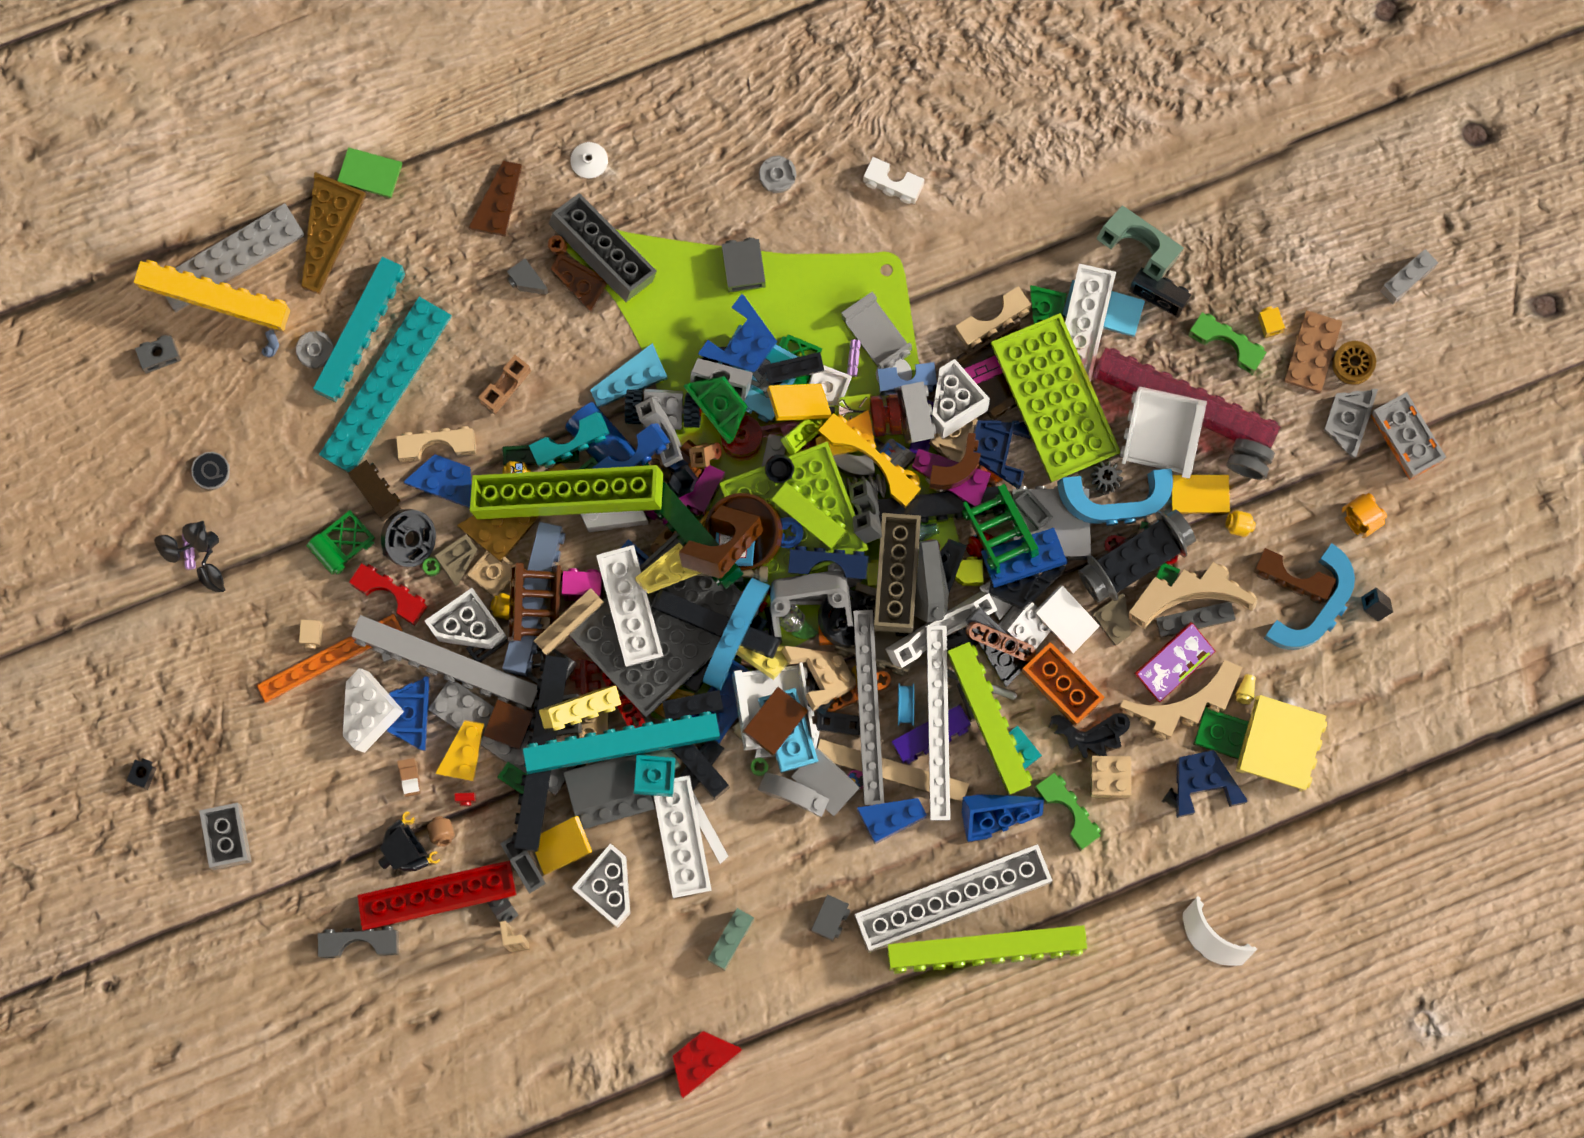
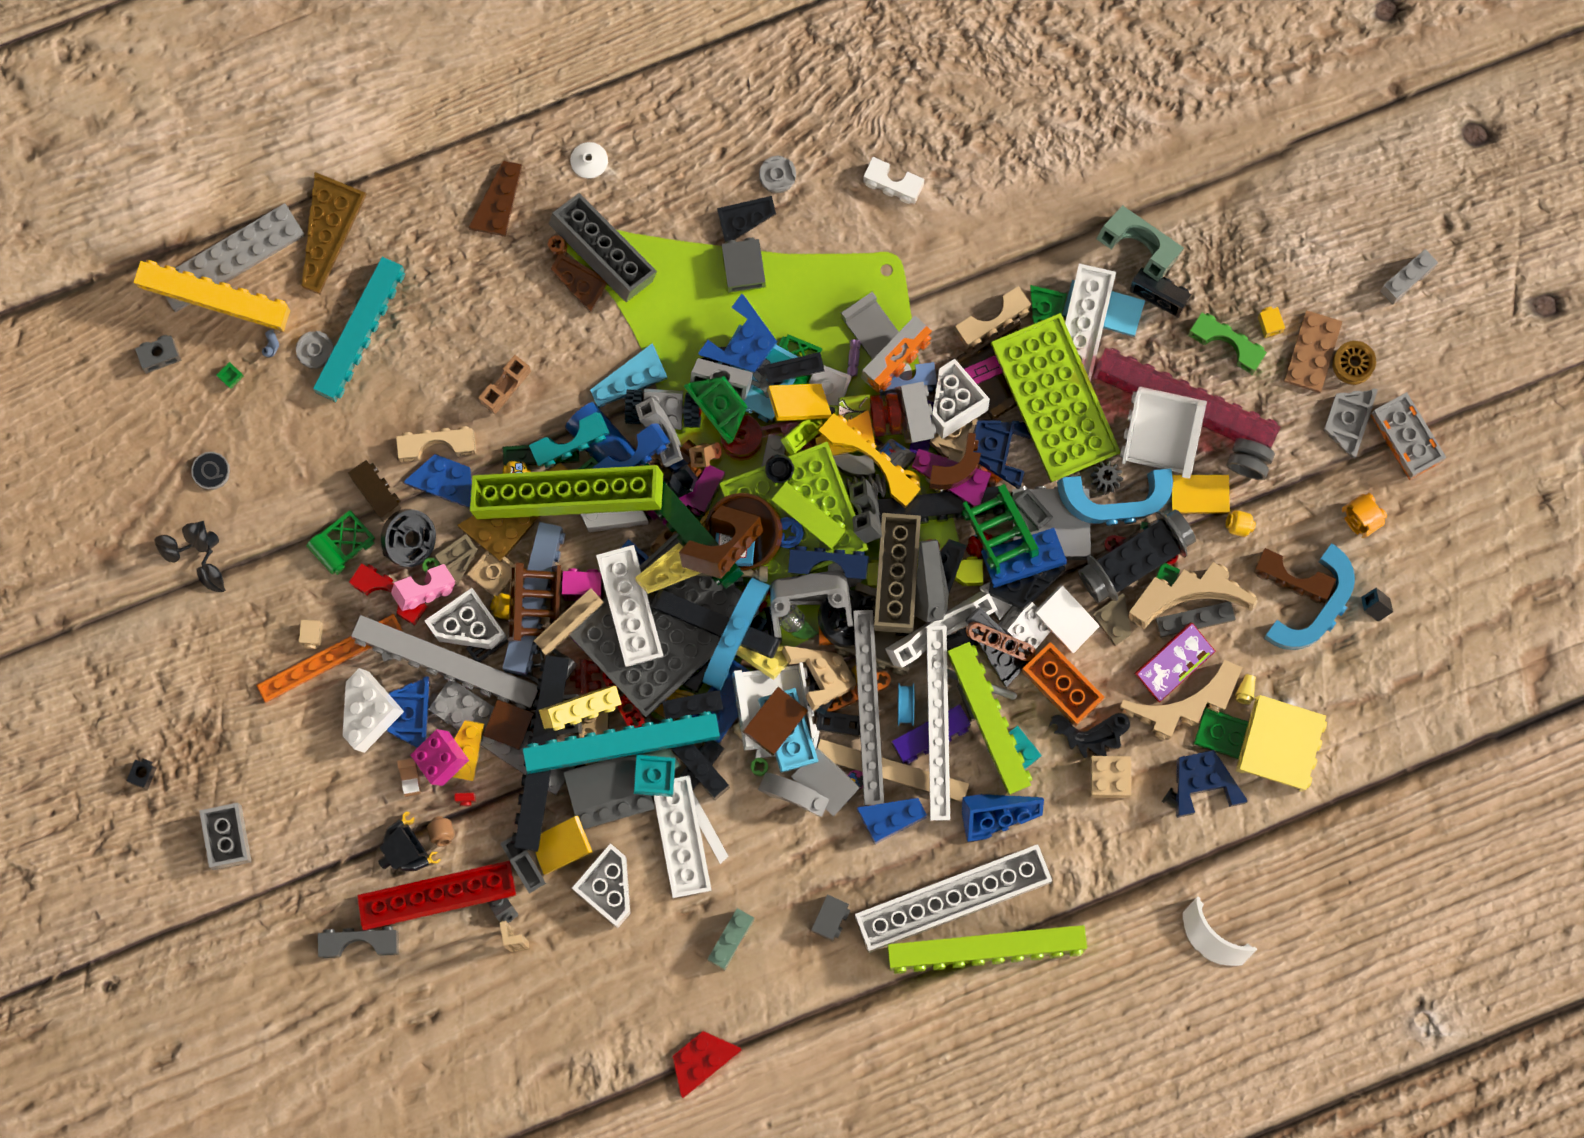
lavender axle [182,533,196,570] -> none
teal plate [319,296,452,472] -> none
bright green tile [337,147,402,198] -> none
green plate [497,762,526,794] -> none
dark grey slope [507,258,549,295] -> none
clear light blue cone [919,523,939,542] -> none
bright green arch [1035,773,1101,851] -> none
none -> green plate [216,362,244,389]
none -> bright pink arch [391,564,455,611]
none -> dark pink brick [411,729,469,786]
none -> black wing [717,196,776,242]
none -> piece [861,316,932,393]

